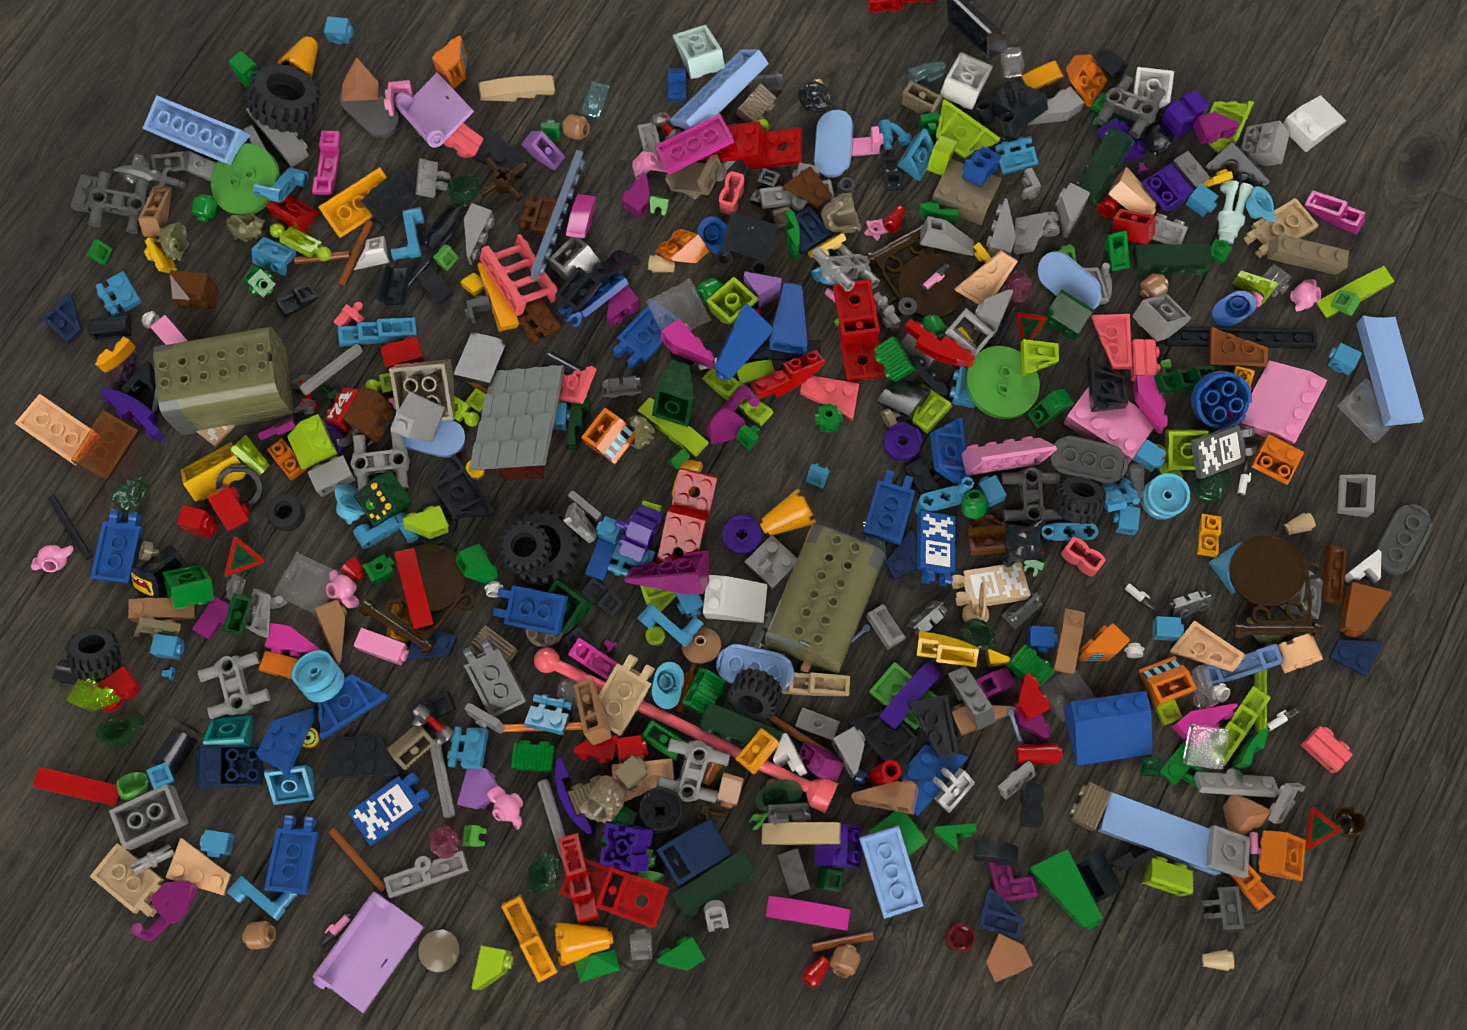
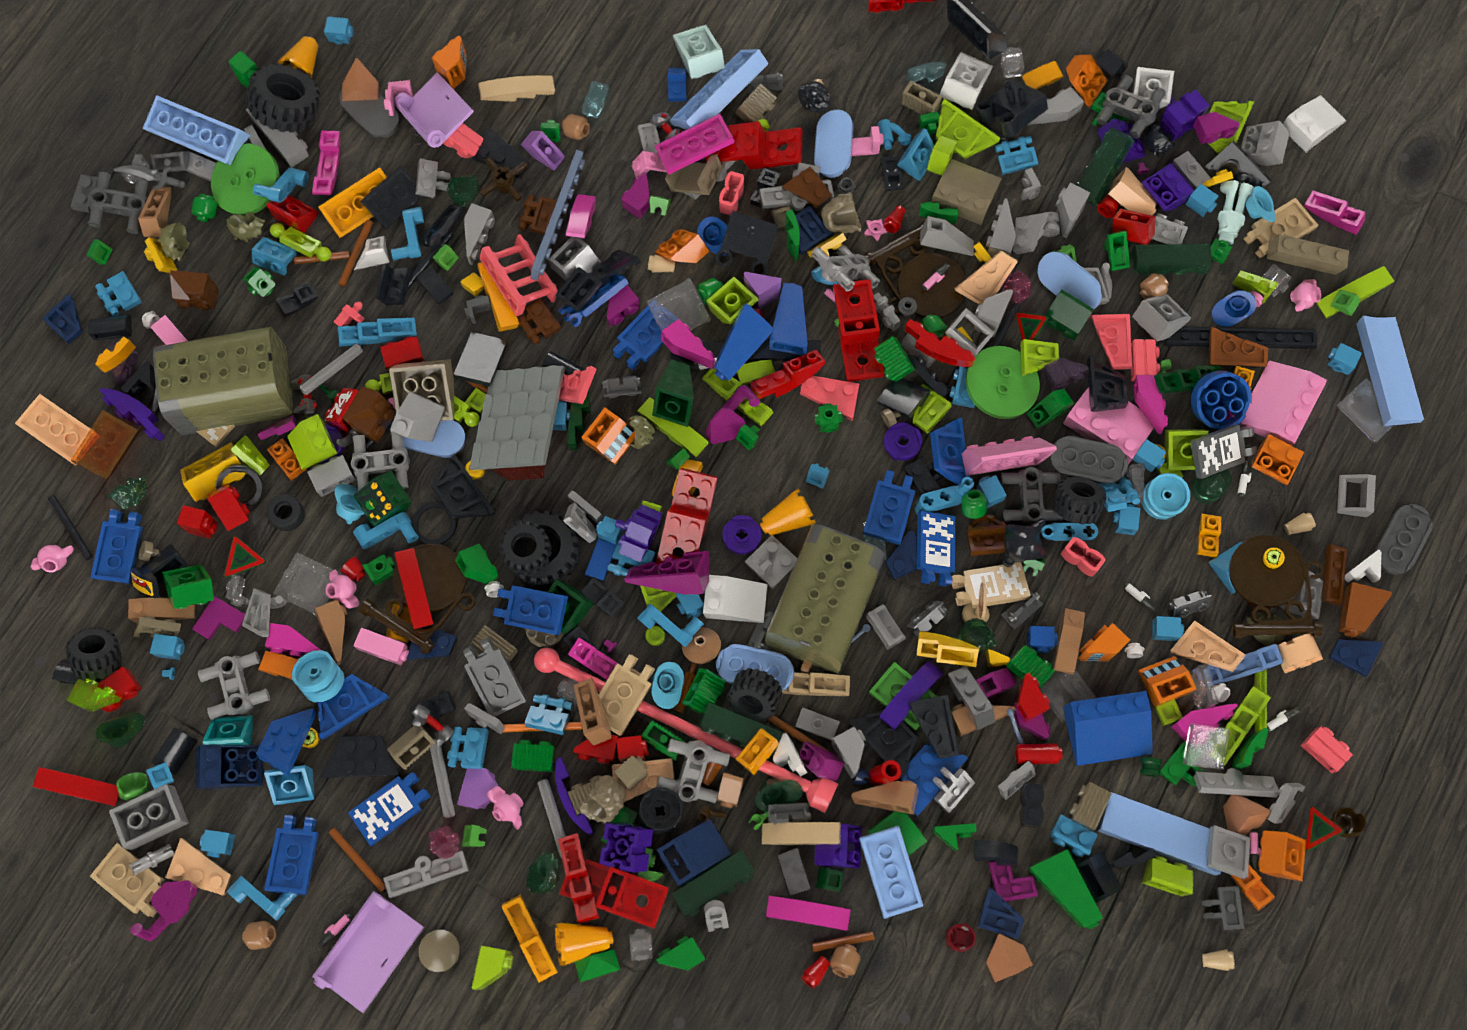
dark green slope [221,593,254,636] -> none
lime slope [403,506,448,539] -> none
blue brick [962,146,1002,187] -> none
none -> clear purple slope [1041,358,1089,391]
none -> dark azure bracket [1049,814,1098,858]
none -> tile [1263,548,1285,569]

